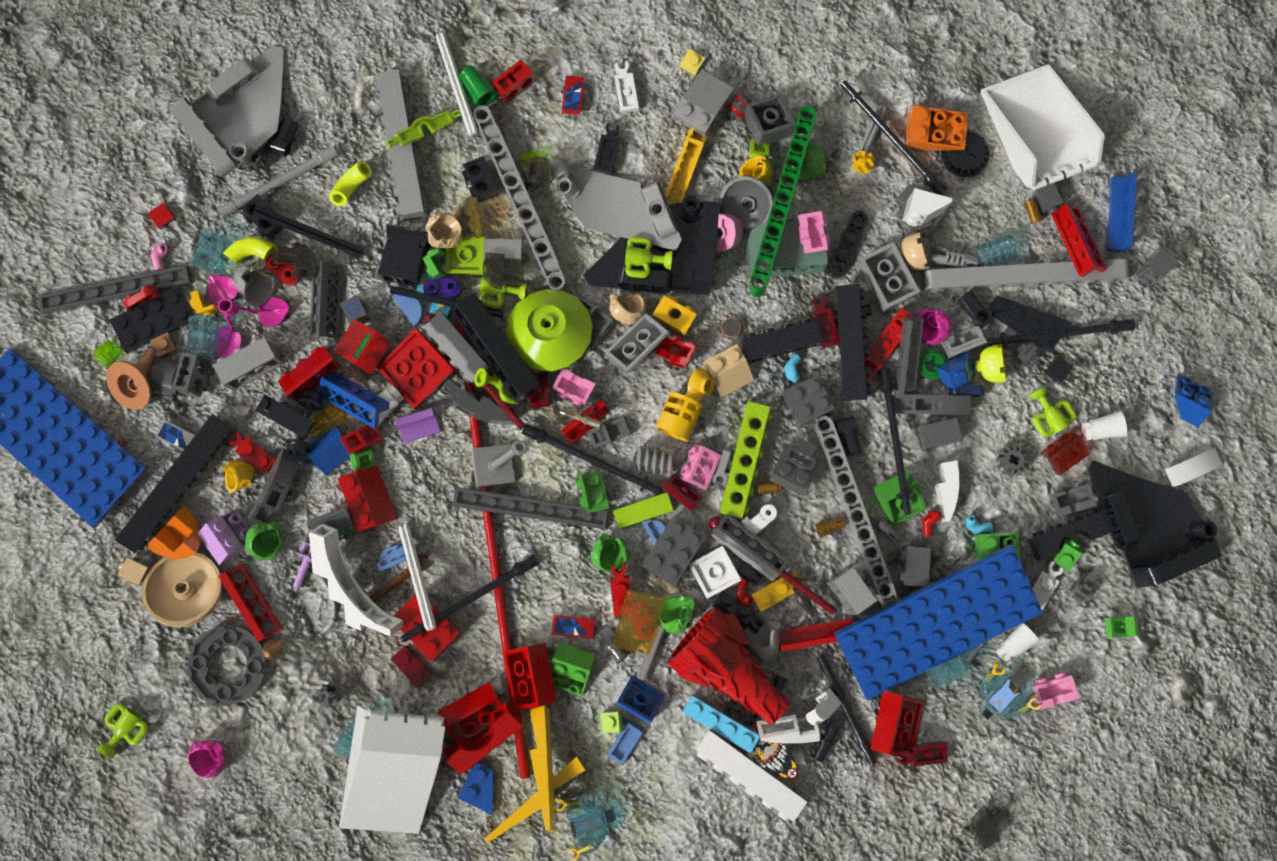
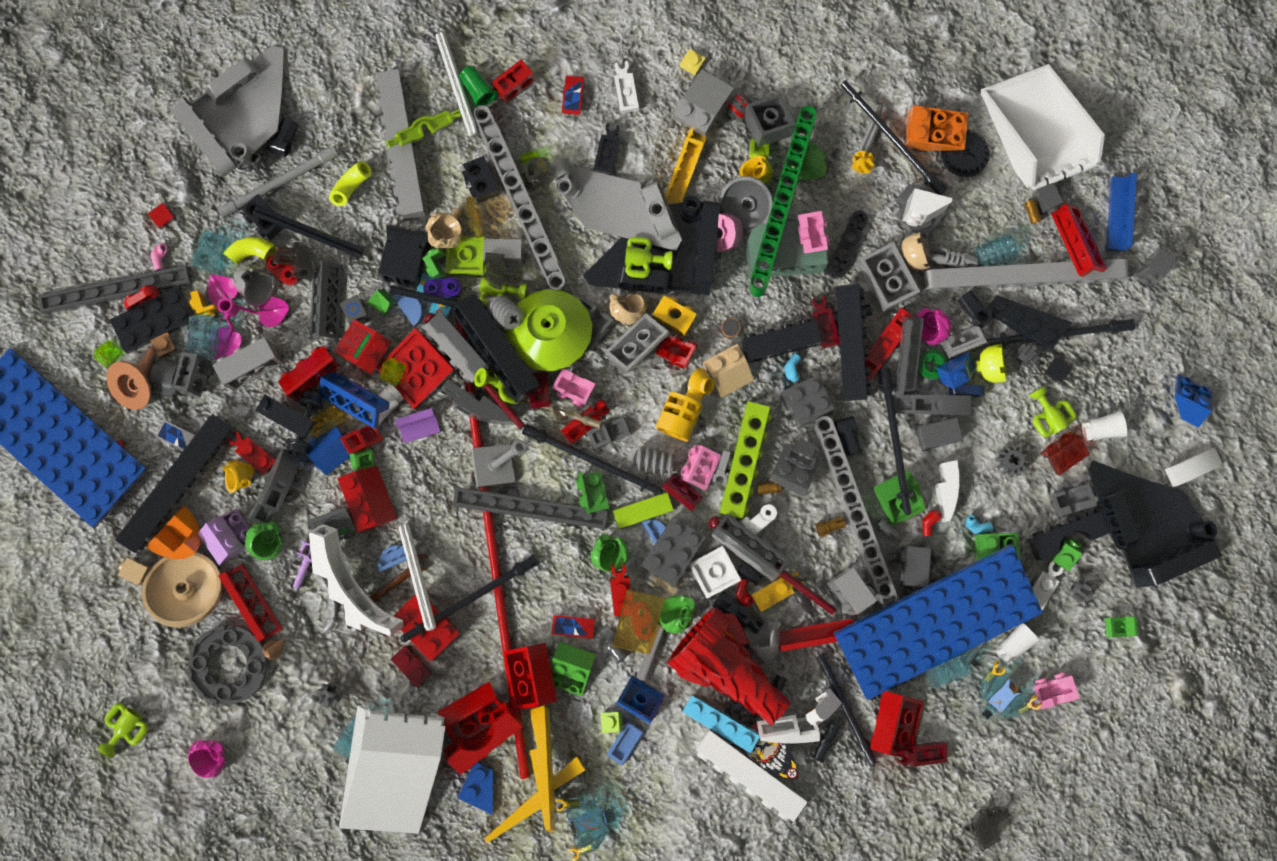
none -> bright green slope [367,289,397,315]
none -> clear neon green slope [380,358,406,387]
none -> light grey piece [486,296,524,329]

